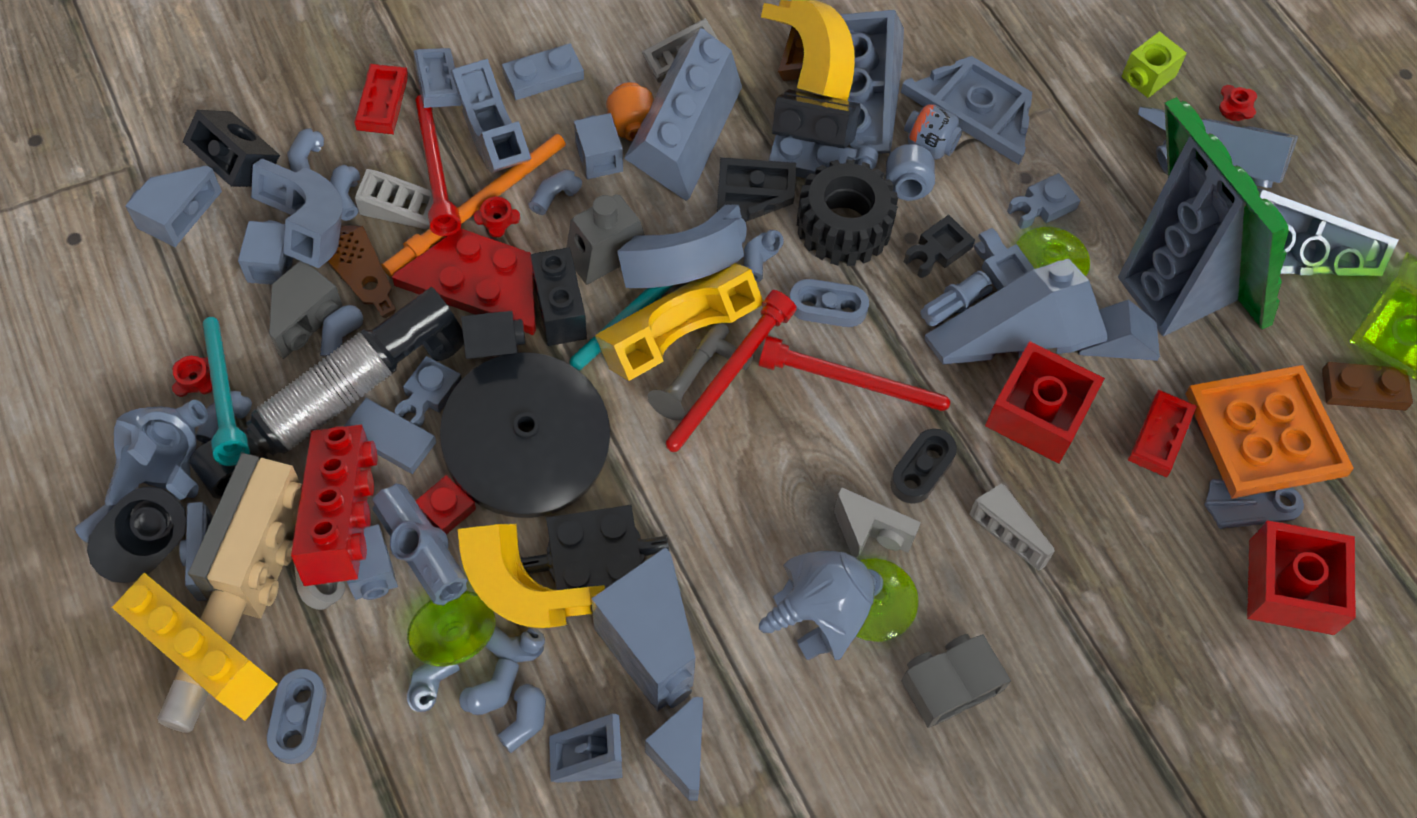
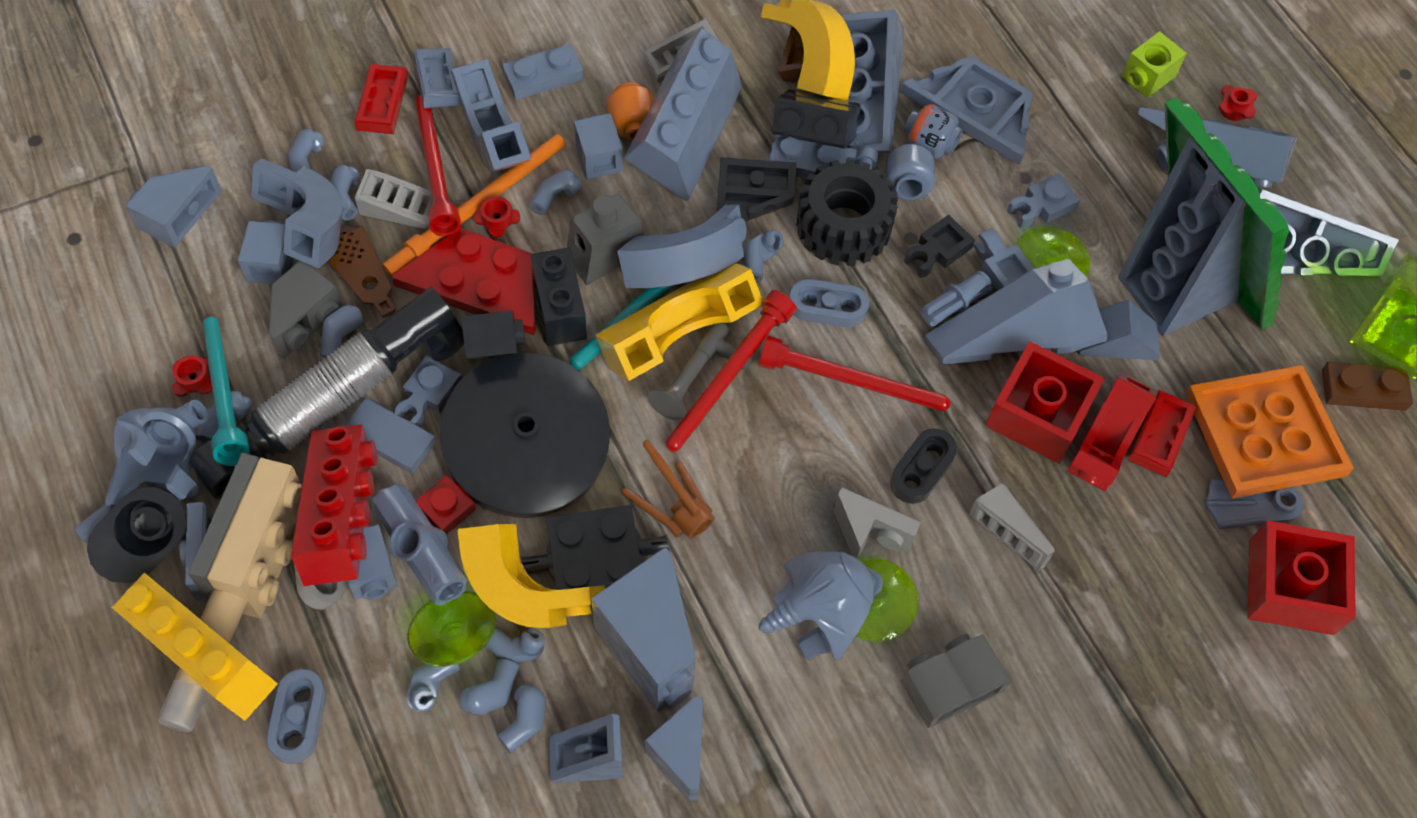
black brick [182,109,280,187] -> none
none -> dark orange plant [621,440,715,539]
none -> red arch [1067,372,1158,492]

